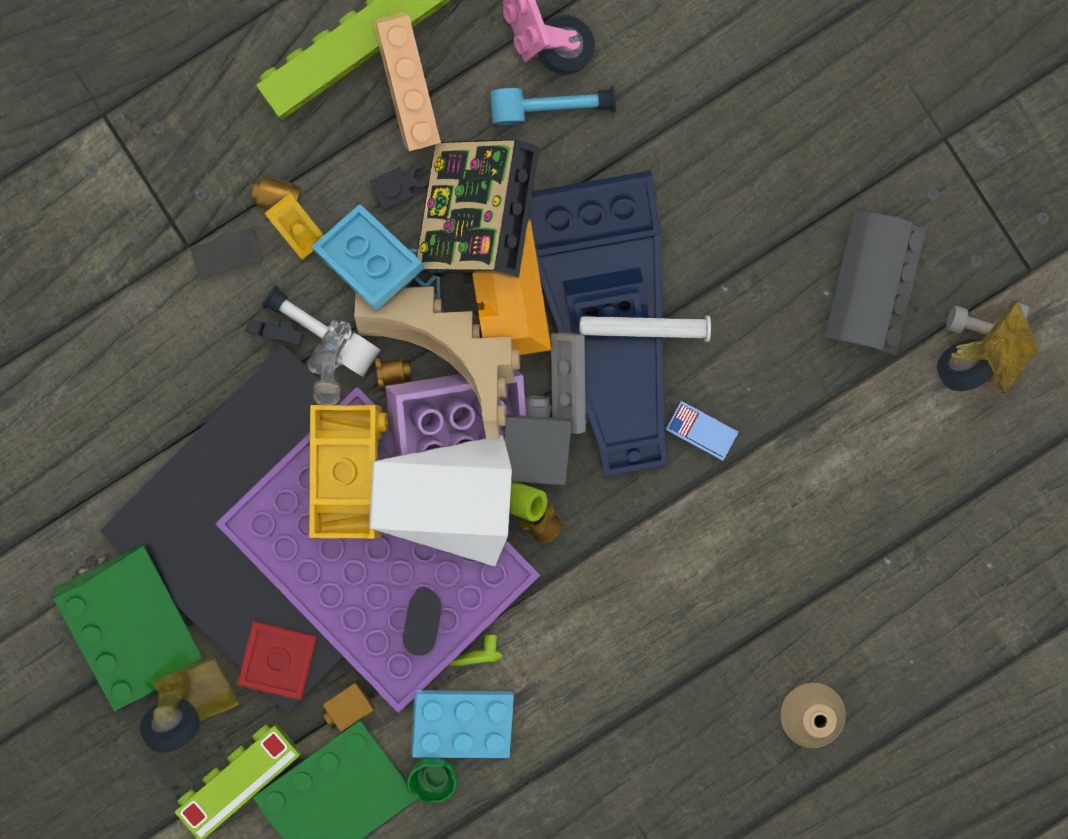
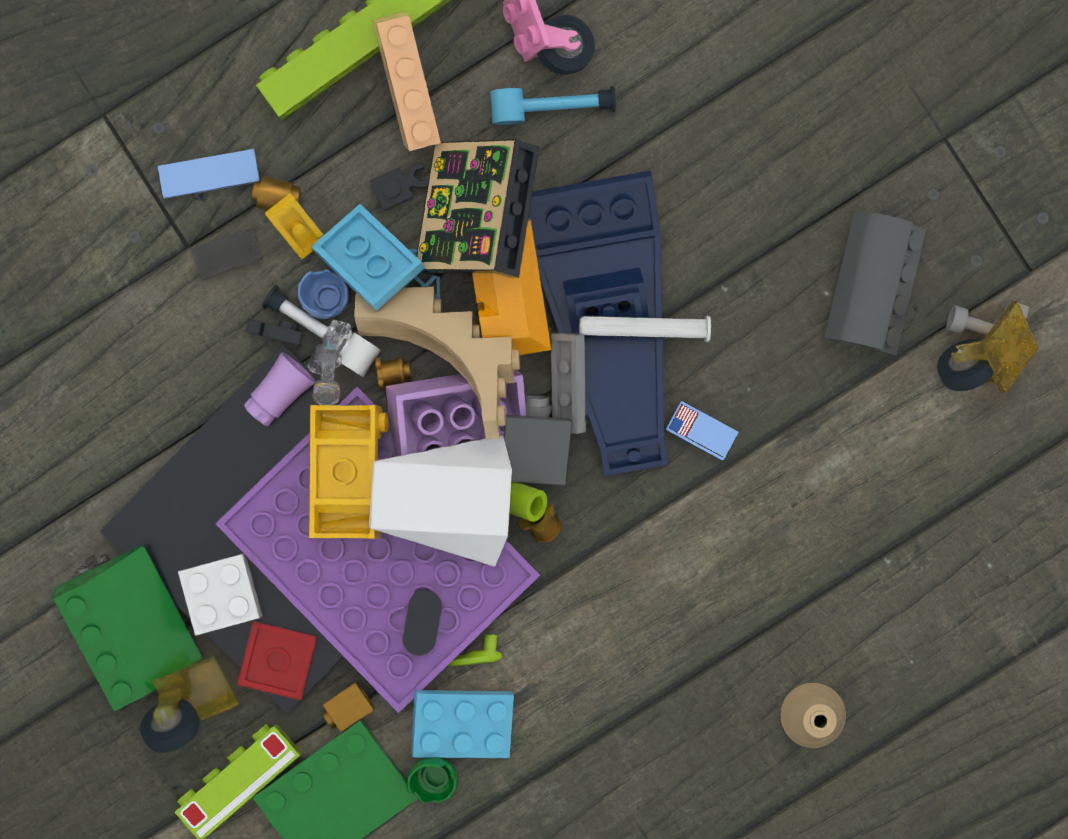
none -> light blue tile [158,149,260,199]
none -> white brick [178,554,263,635]
none -> lavender plant [244,352,316,426]
none -> medium blue hair [298,269,349,319]

